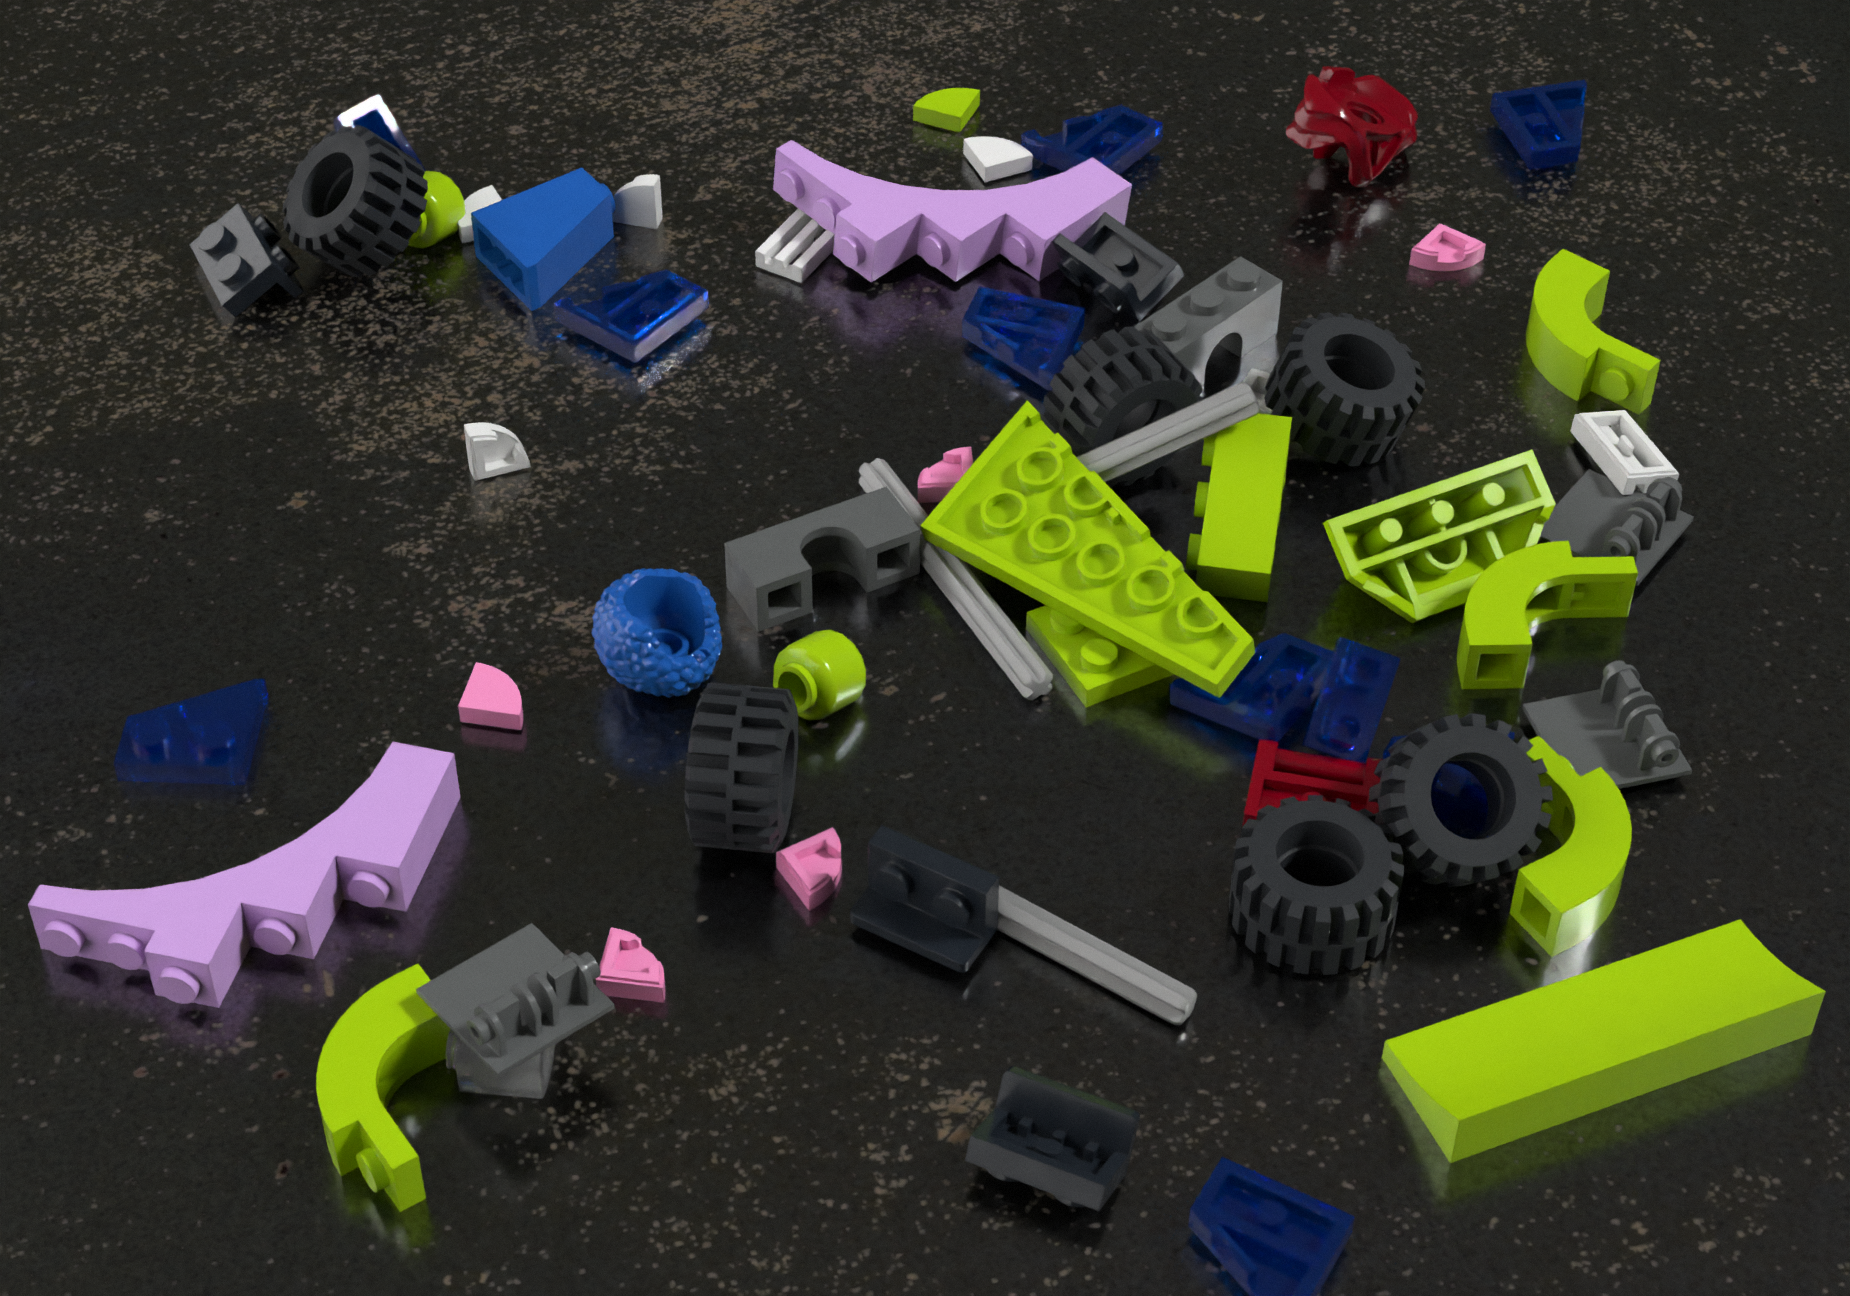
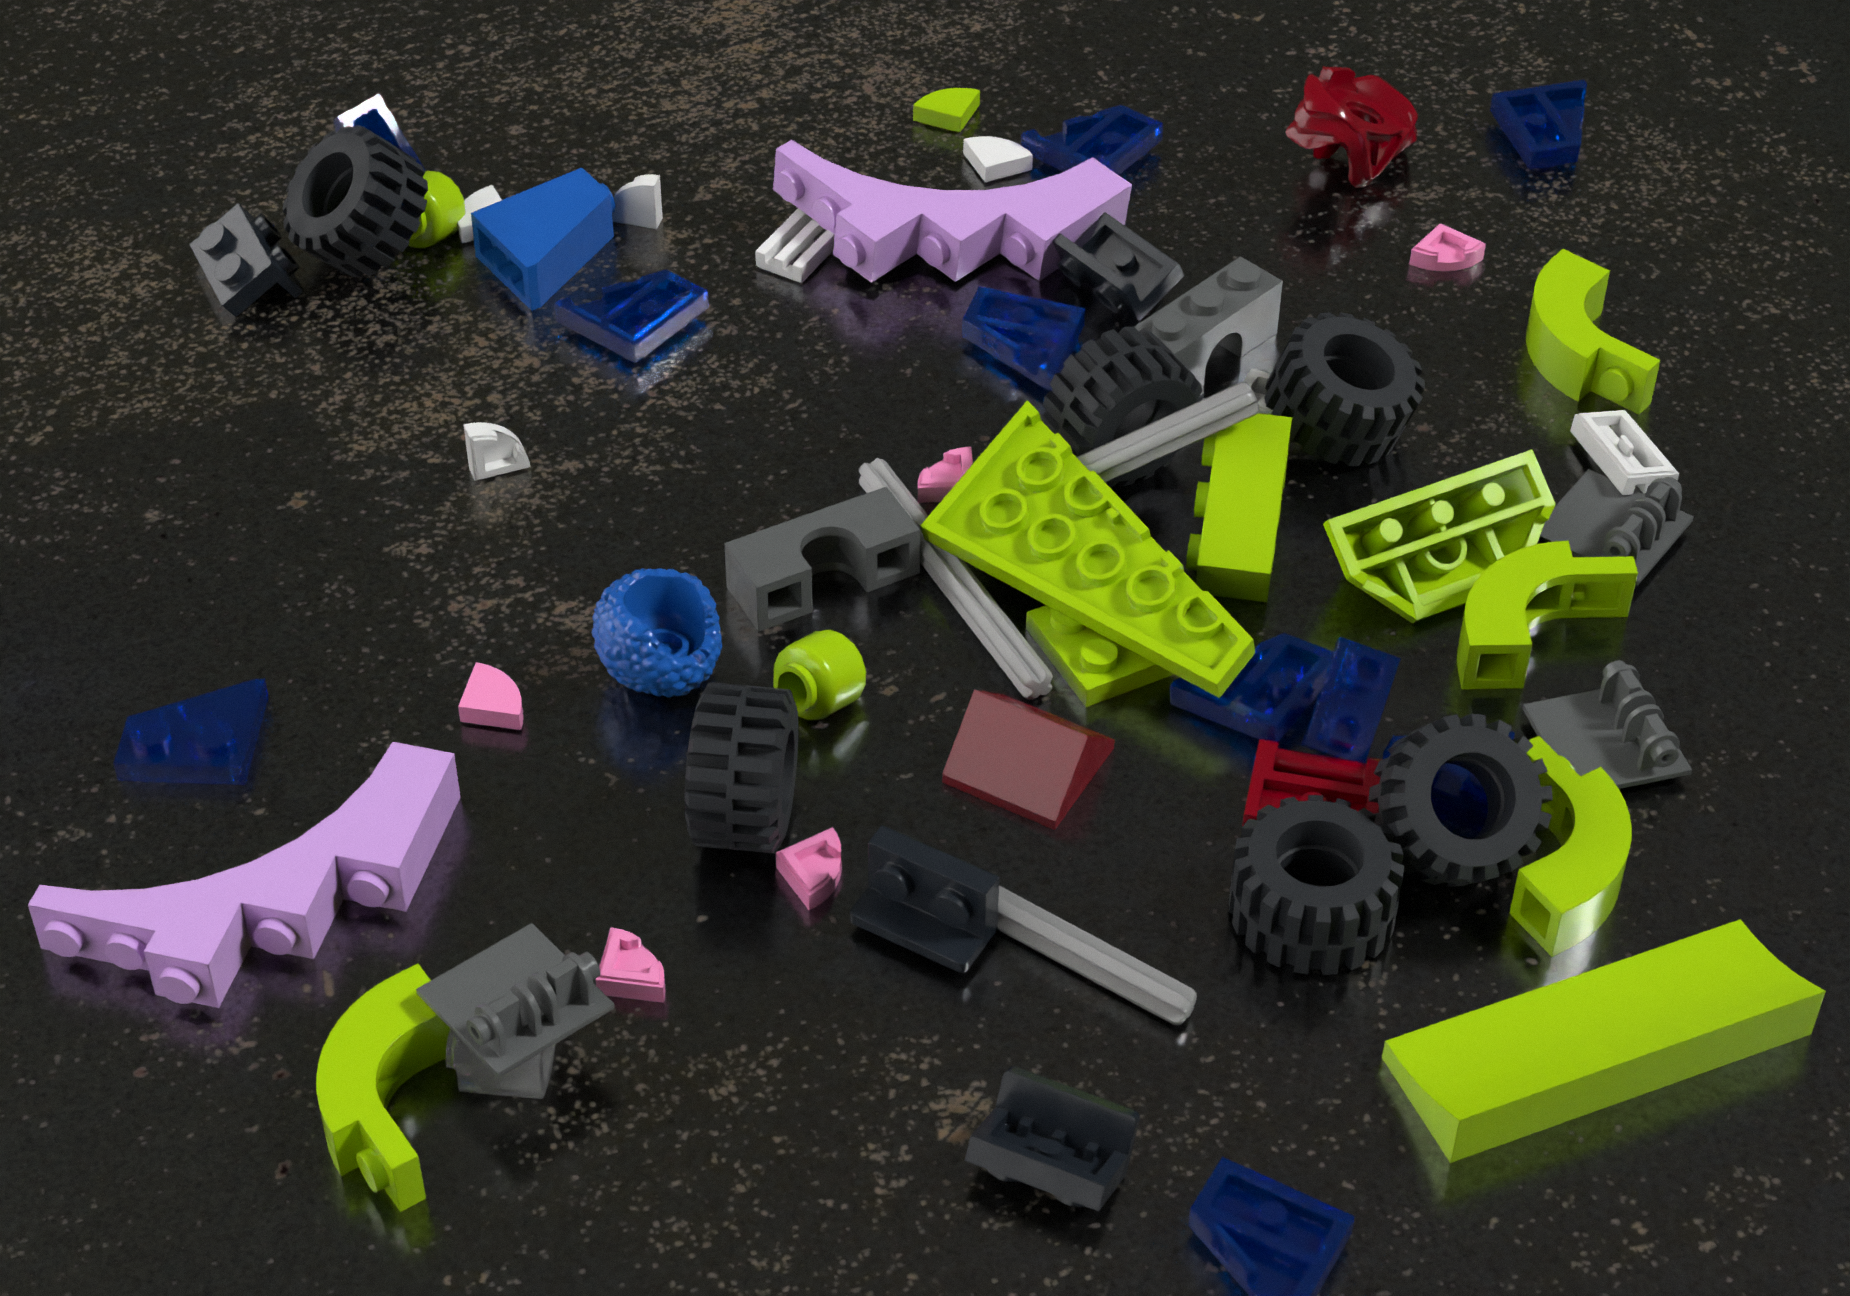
none -> dark red slope [942,689,1115,830]

